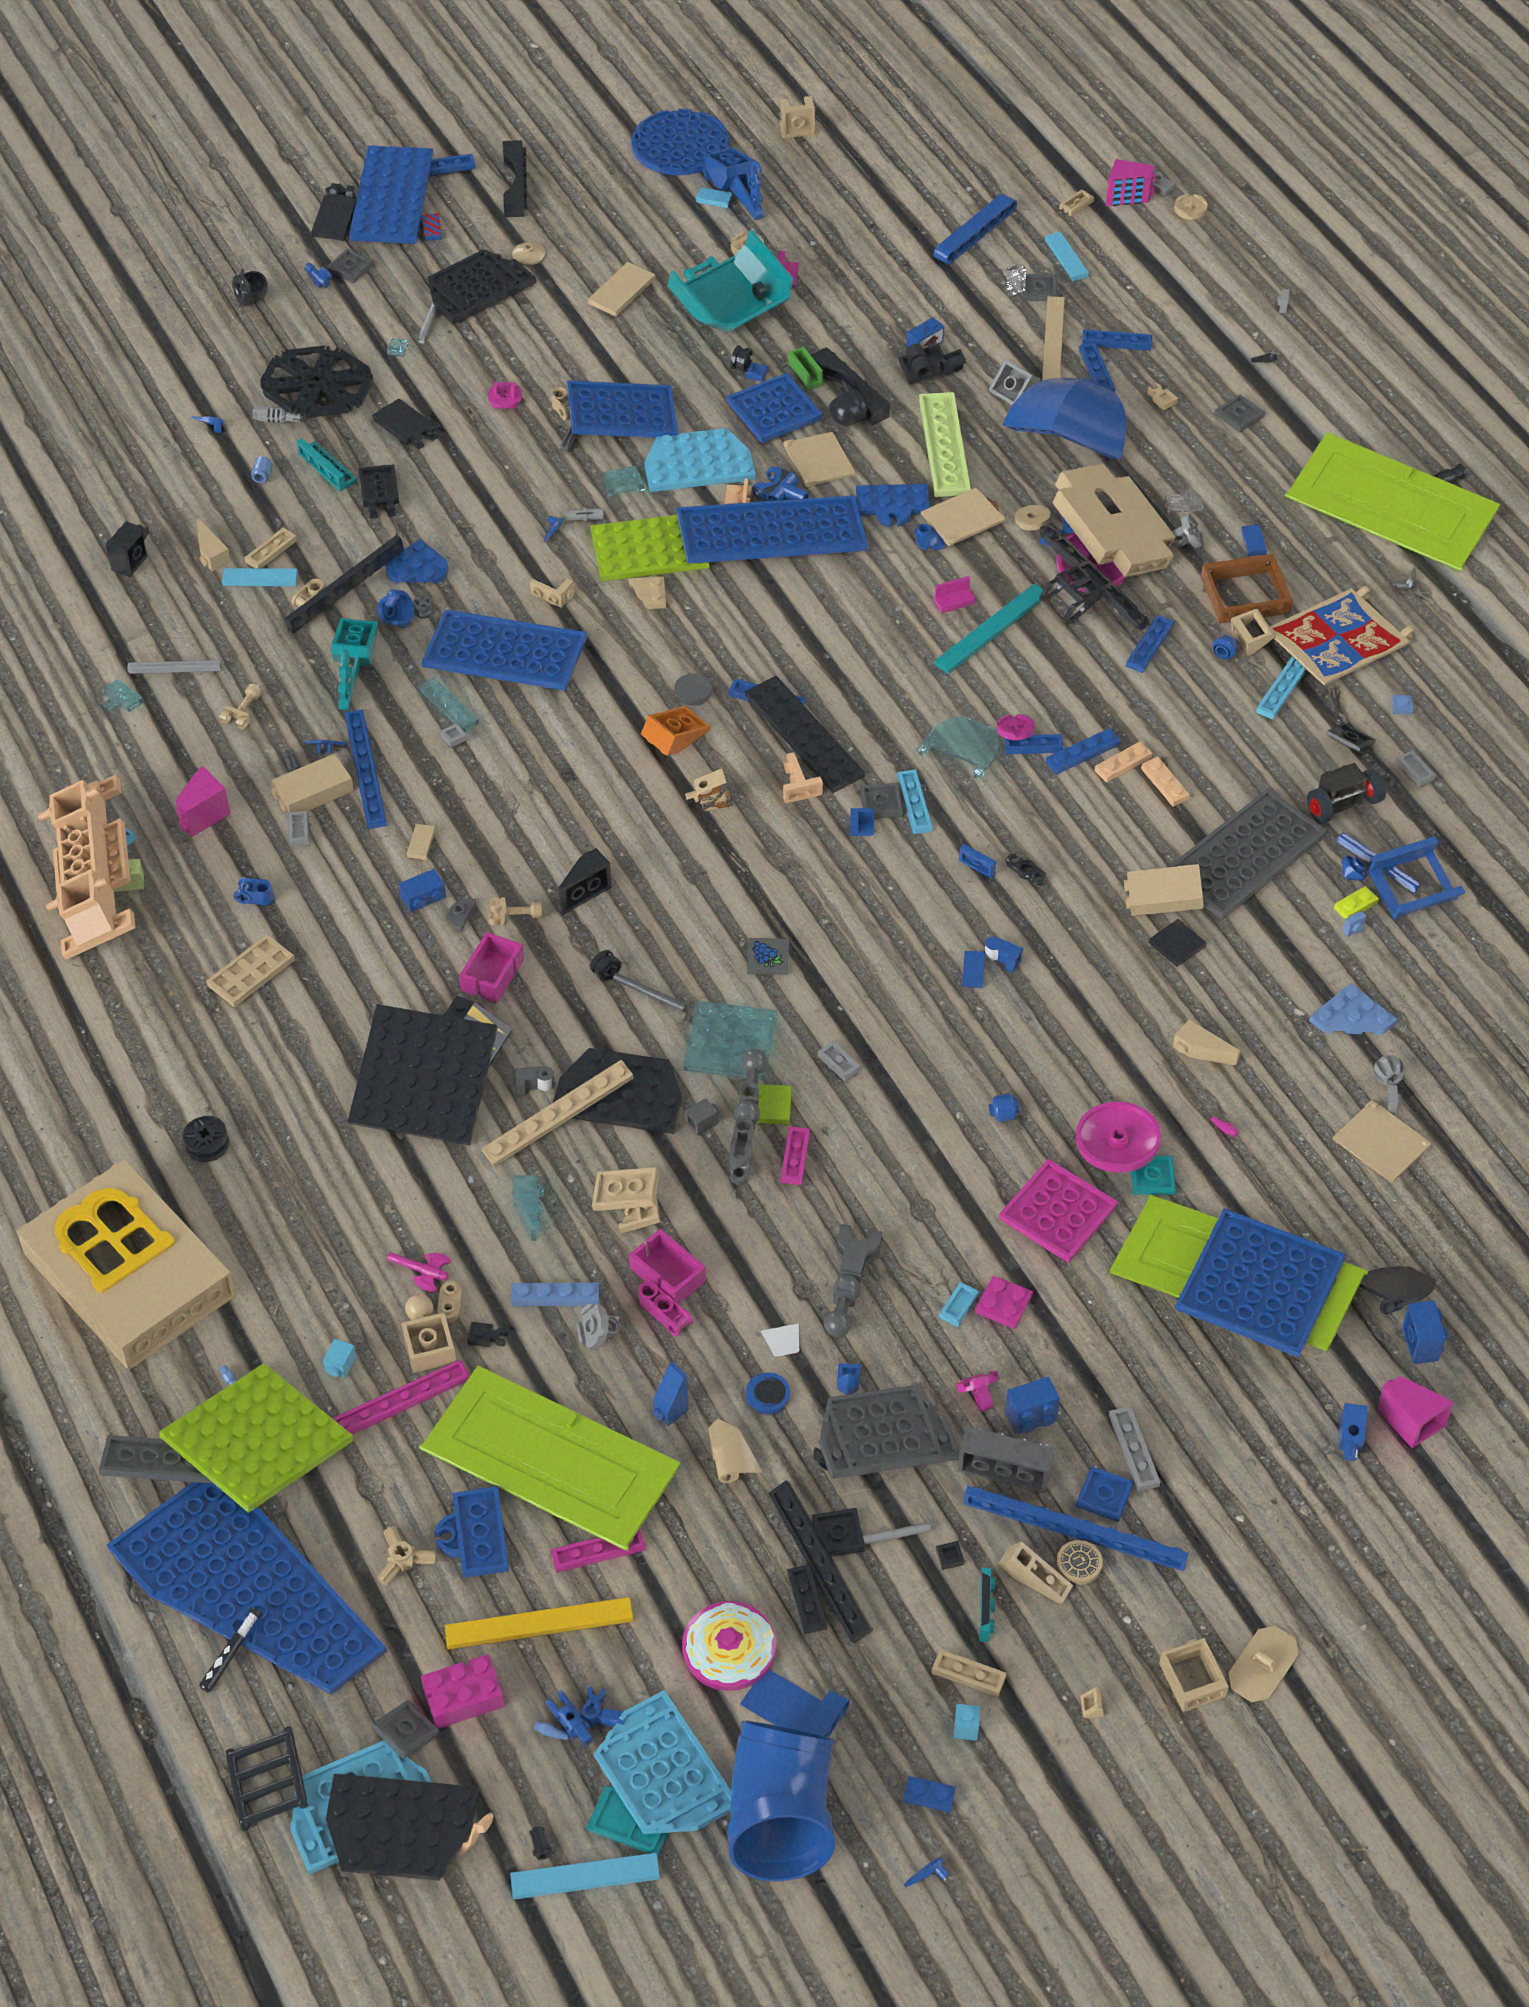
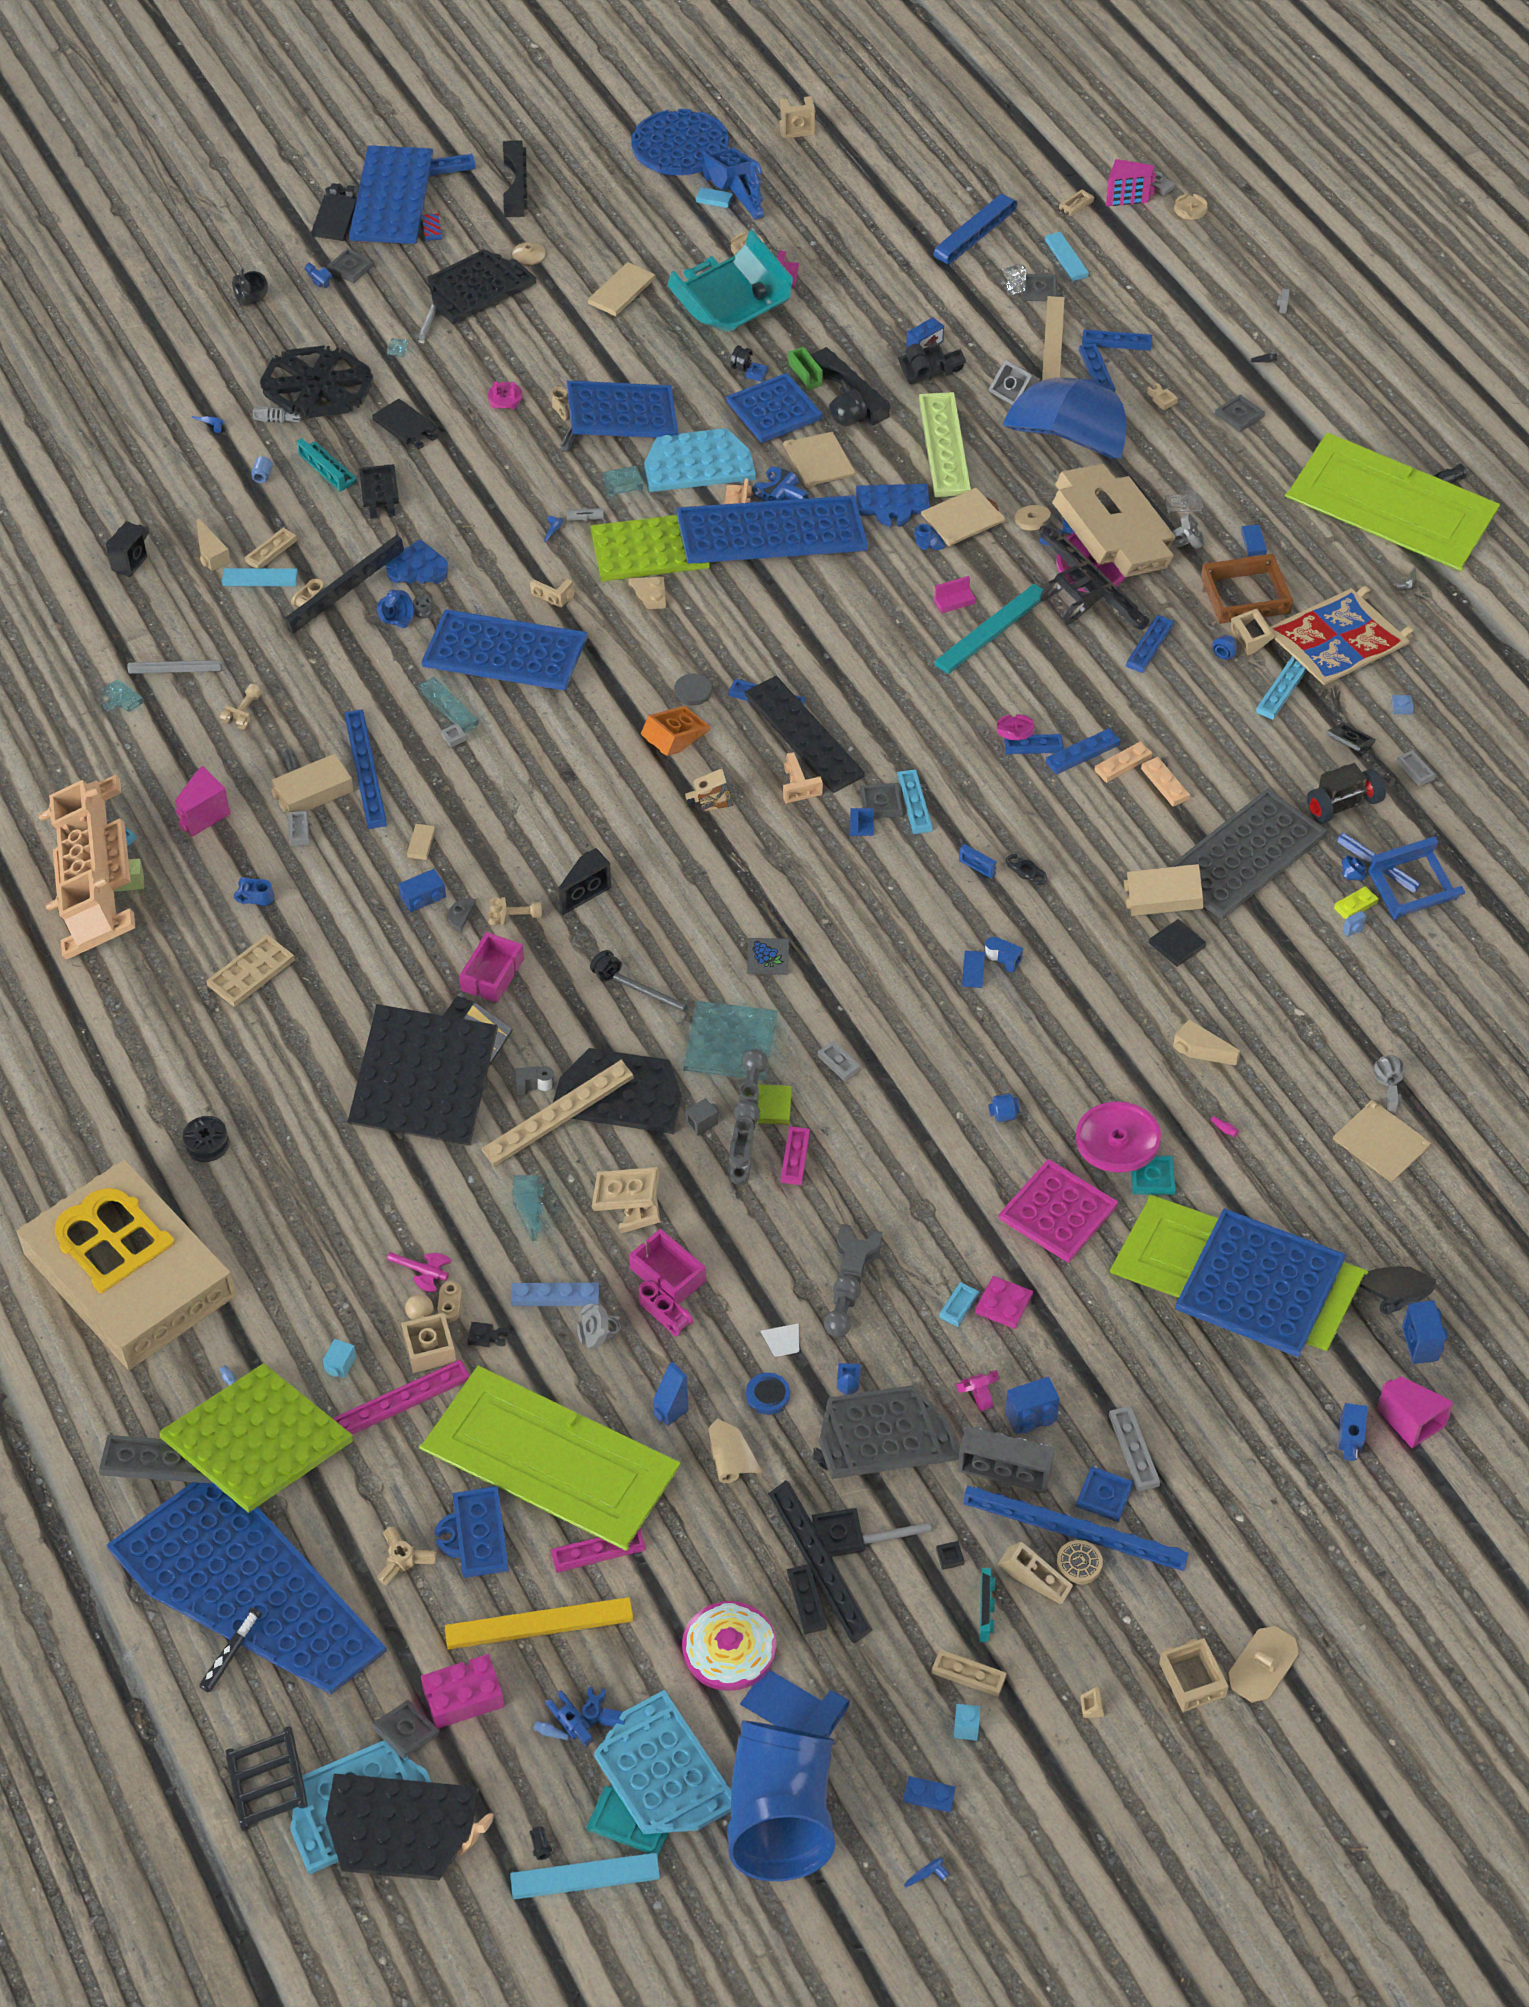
blue piece [305,740,347,754] -> none
teal slope [331,618,378,711] -> none
clear light blue piece [917,716,999,779] -> none
medium blue plate [1309,983,1397,1035] -> none

